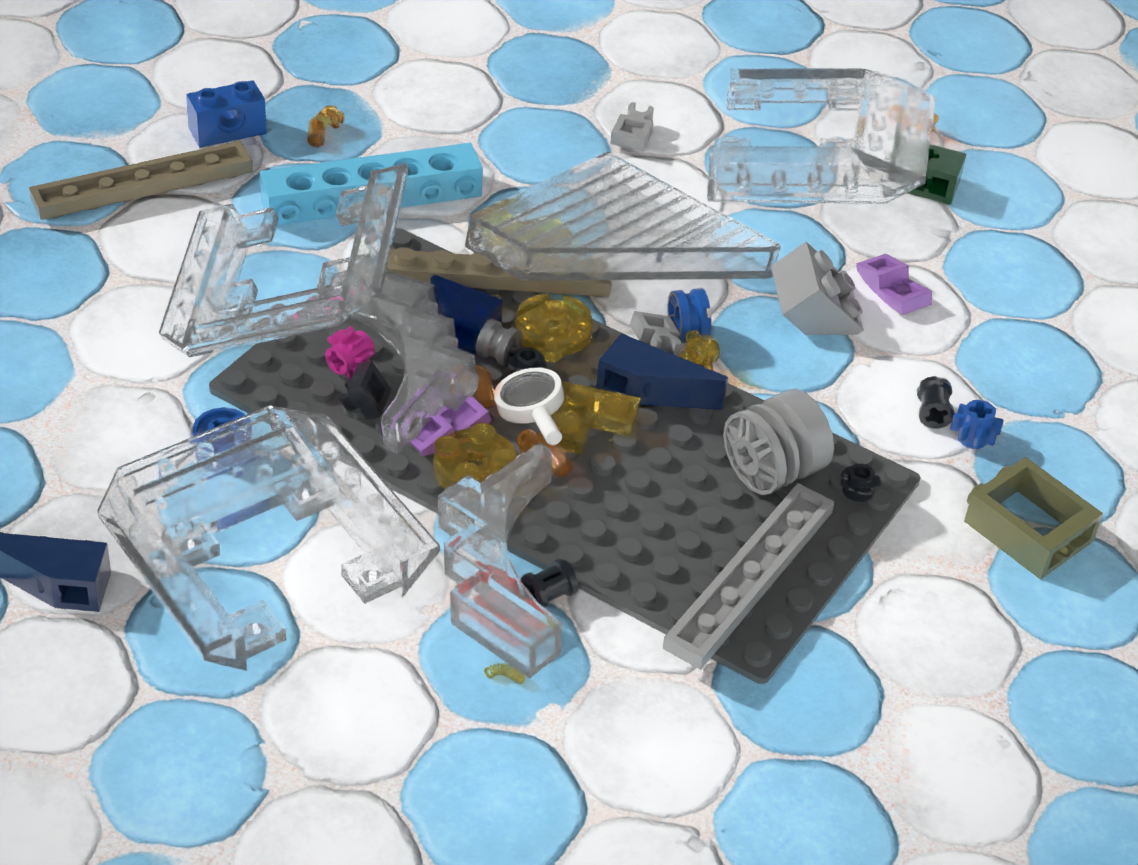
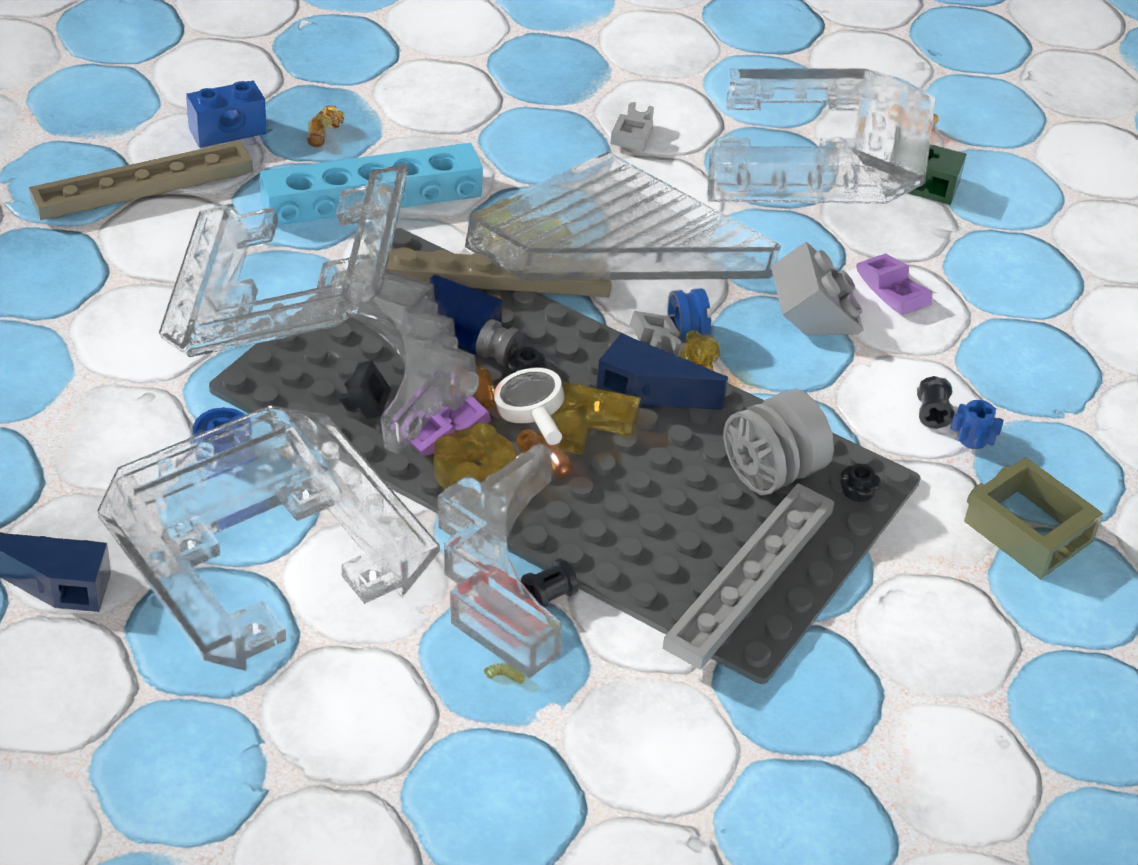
dark pink gear [325,326,375,379] -> none
clear yellow plate [514,294,593,362] -> none

